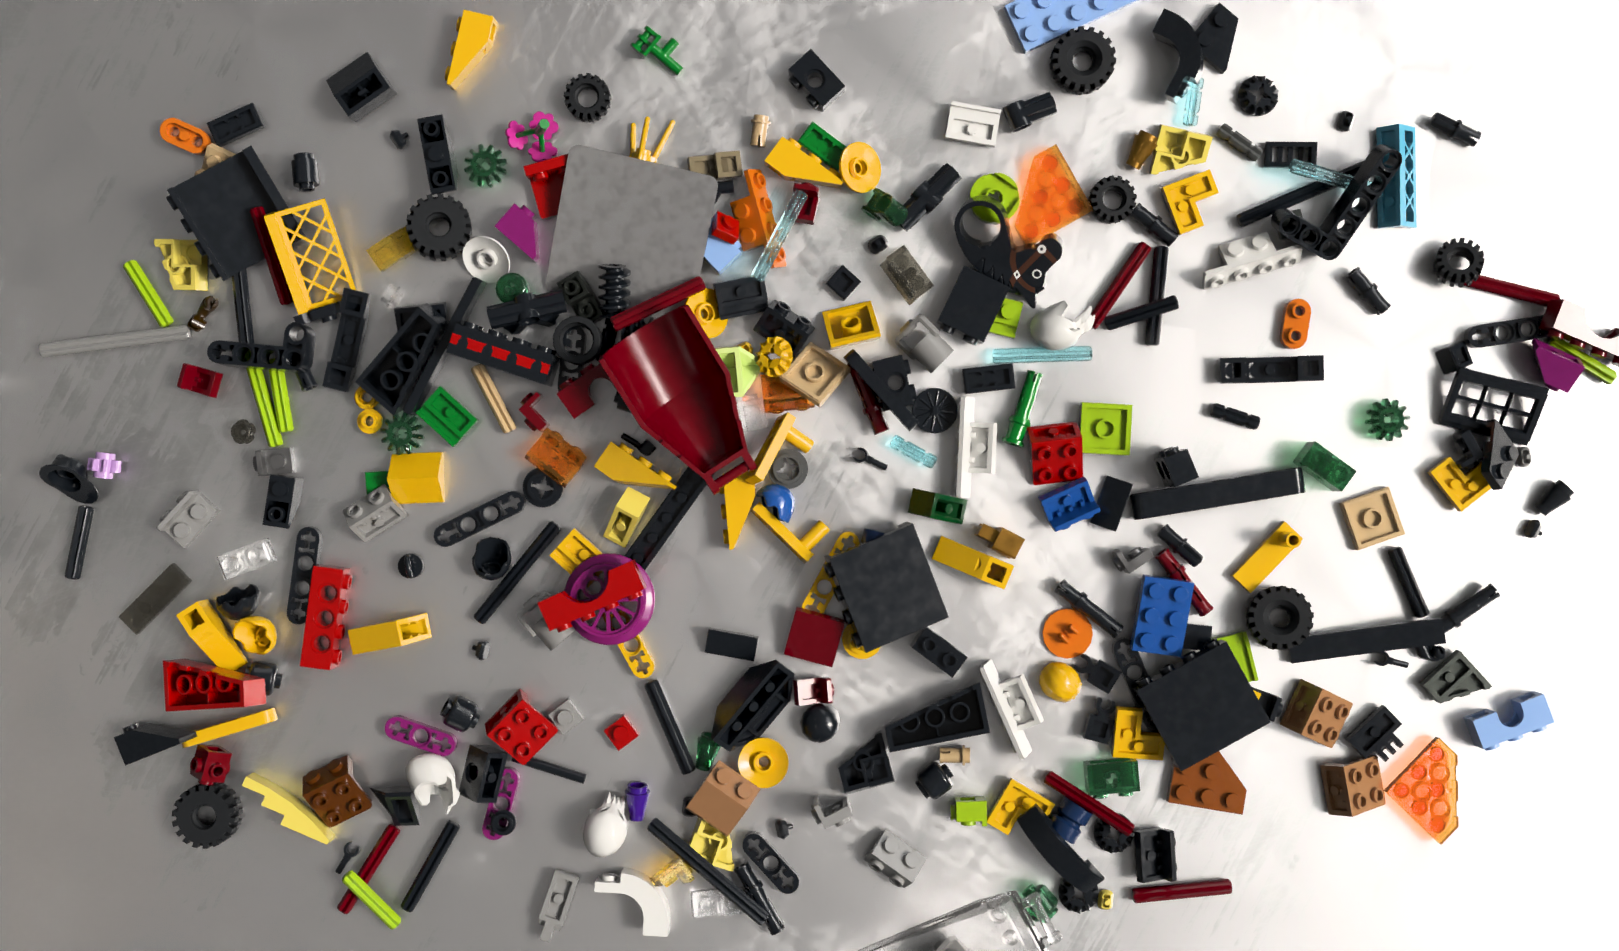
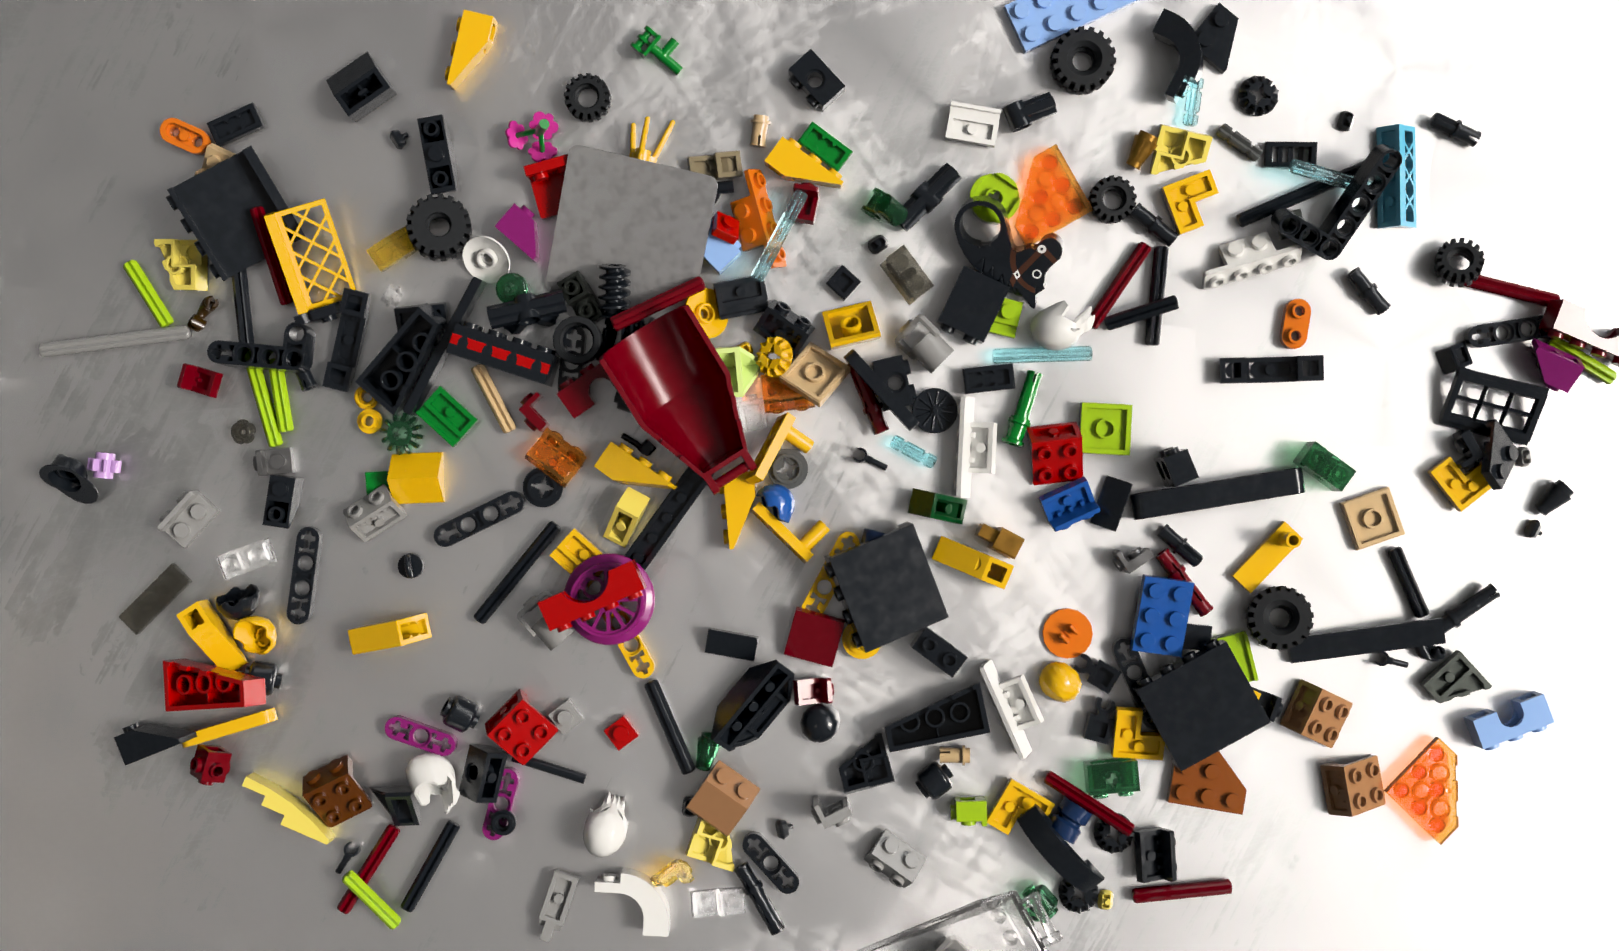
black axle [65,505,94,580] -> none
black tyre [172,782,243,849] -> none
black brick [291,152,319,192] -> none
red brick [300,564,352,670] -> none
clear green gear [464,144,508,188] -> none
black hair [472,537,512,581] -> none
black rock [472,641,490,660] -> none
dark purple cone [625,782,650,822] -> none
black axle [647,818,769,925] -> none
yellow dish [738,737,789,788] -> none
yellow dish [839,142,881,193] -> none
black pin [1054,579,1124,638] -> none
black axle [1210,403,1261,430] -> none
black hinge [1346,705,1404,762] -> none
clear green gear [1364,398,1411,441] -> none

